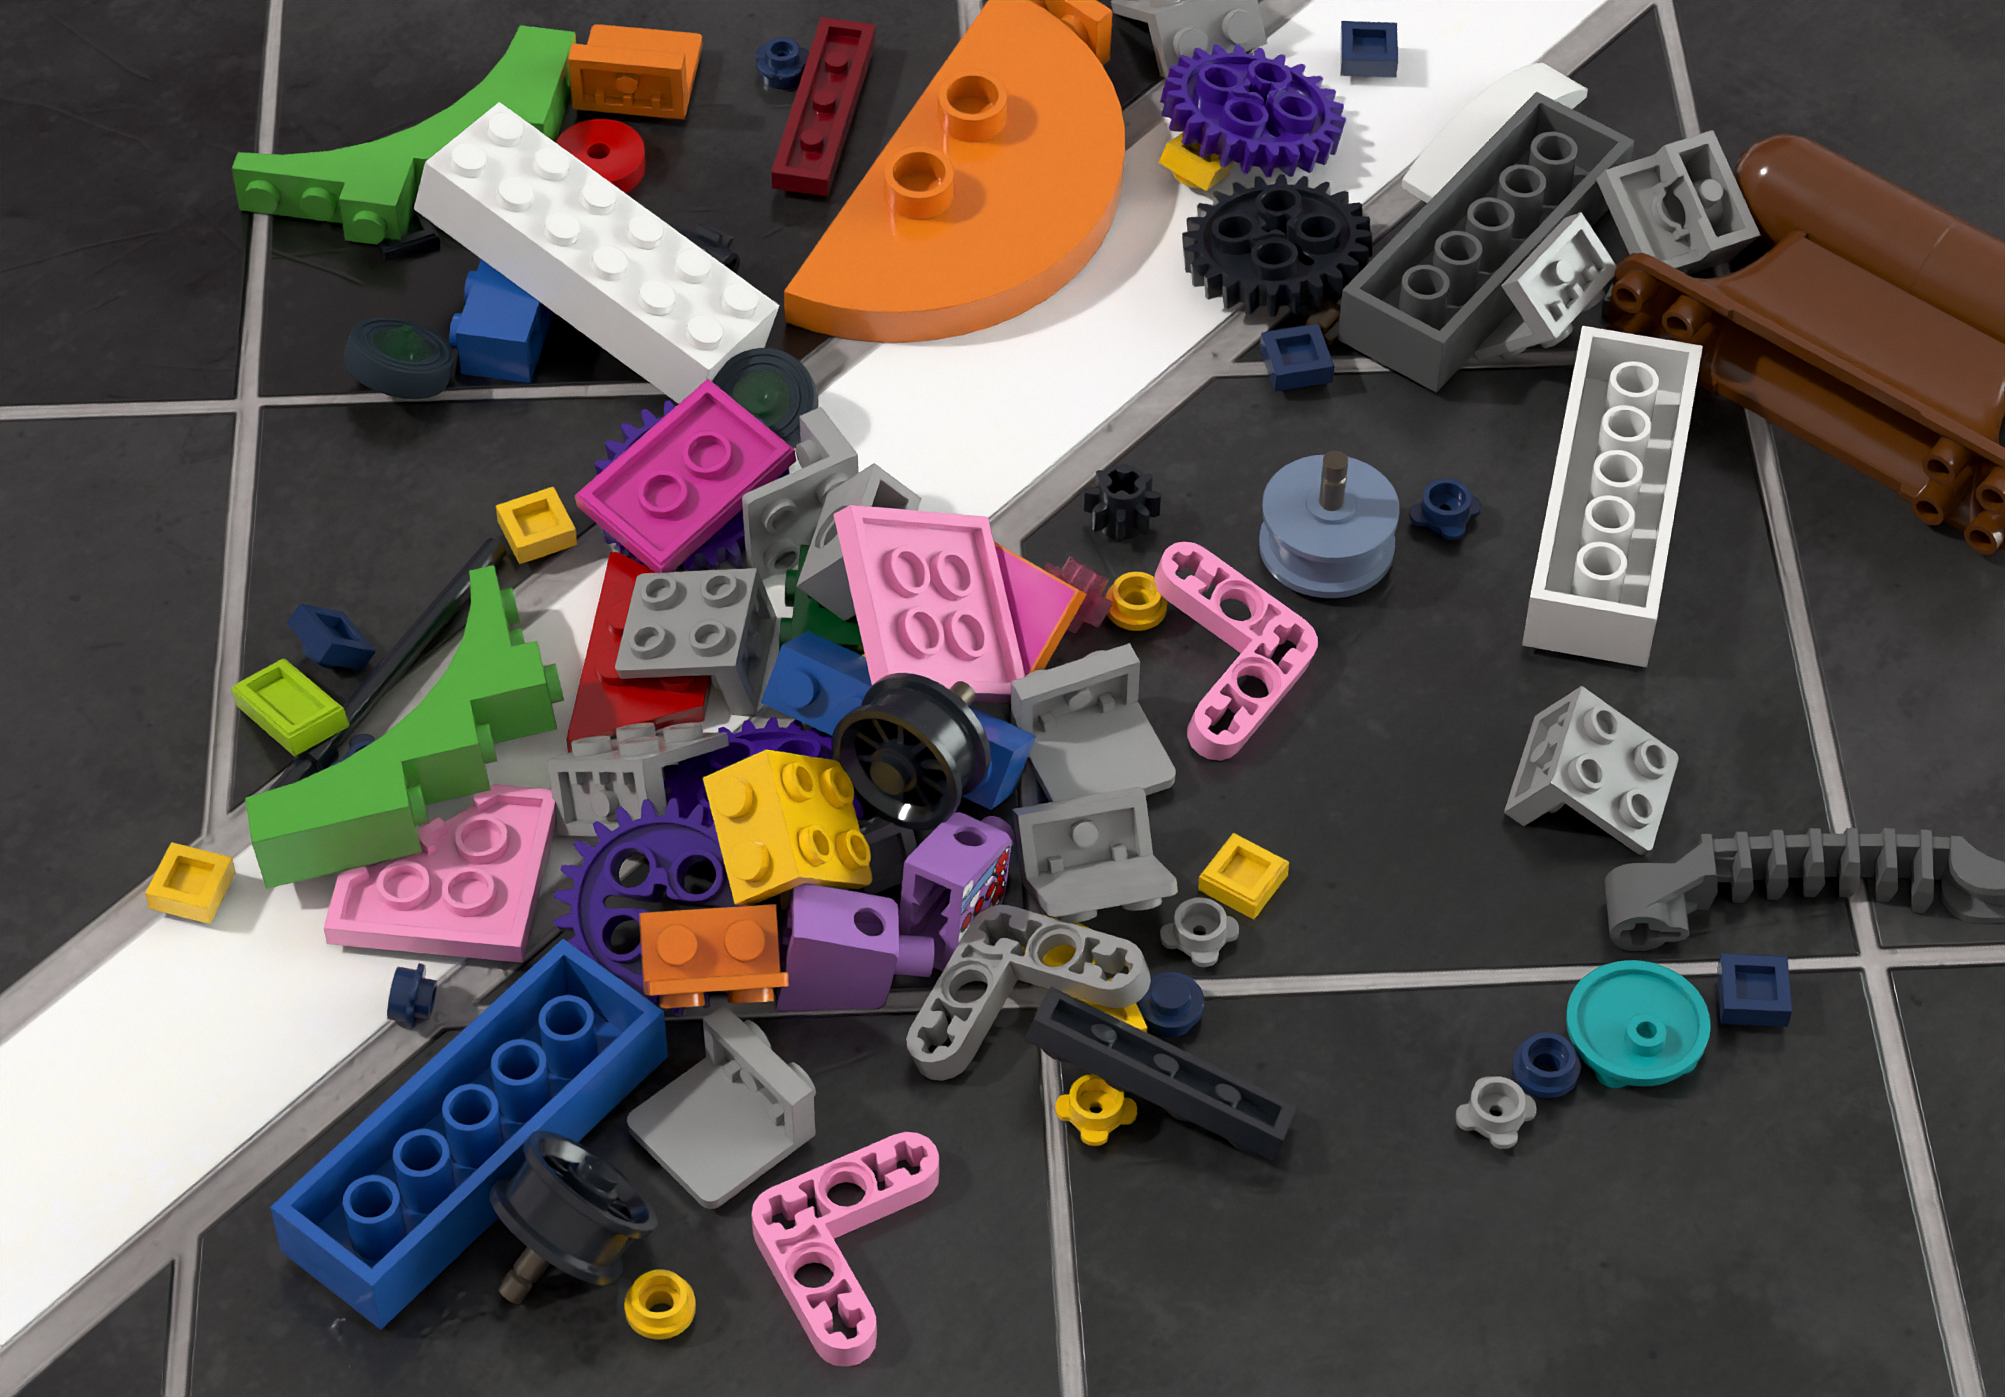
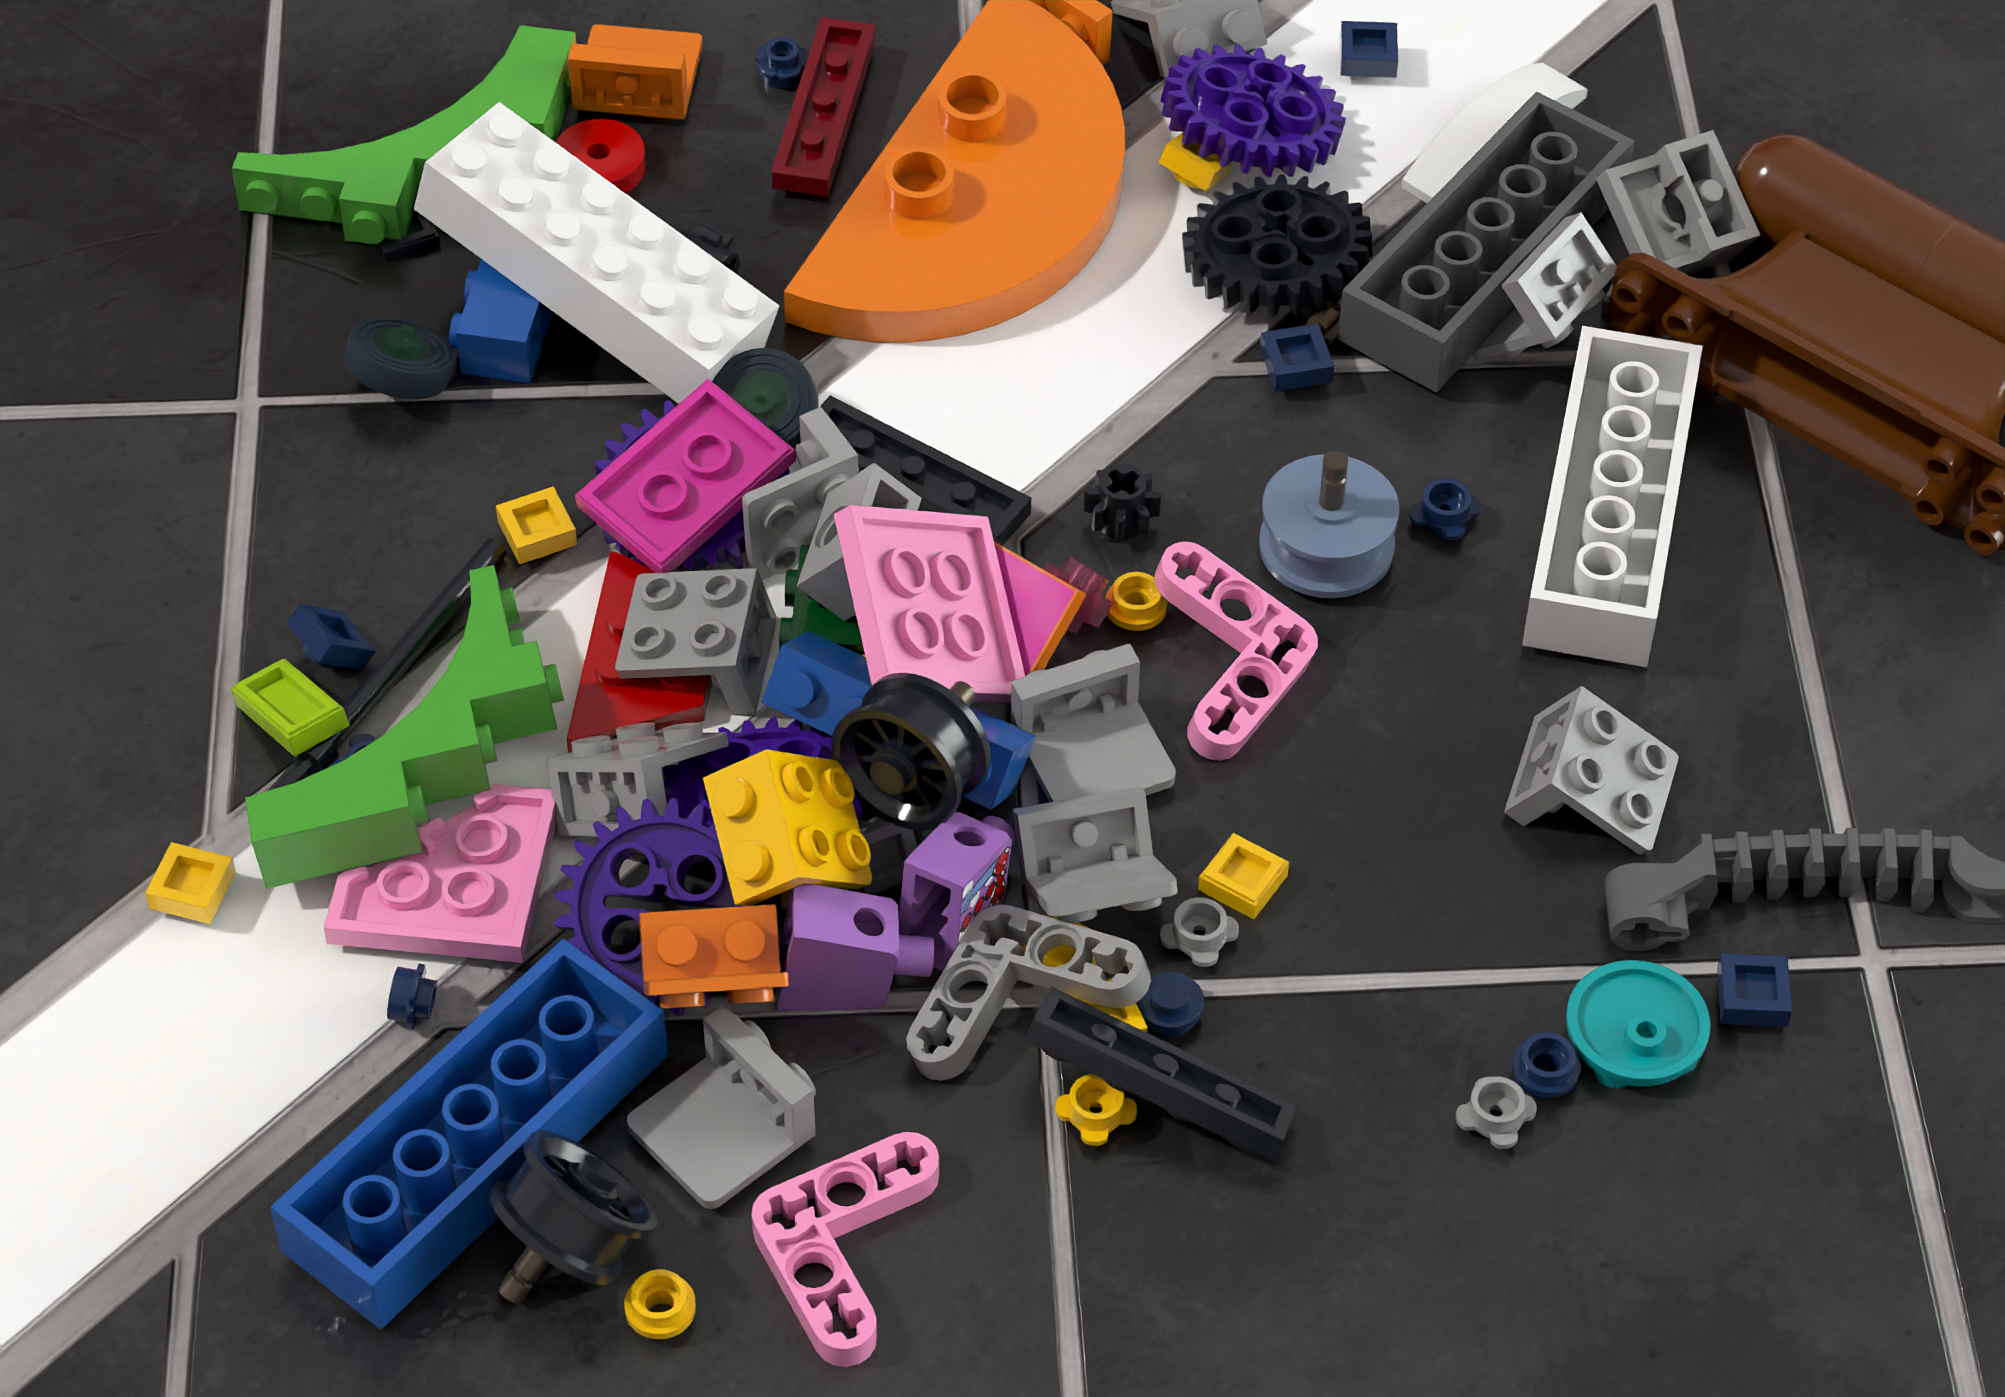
none -> black plate [796,395,1032,546]

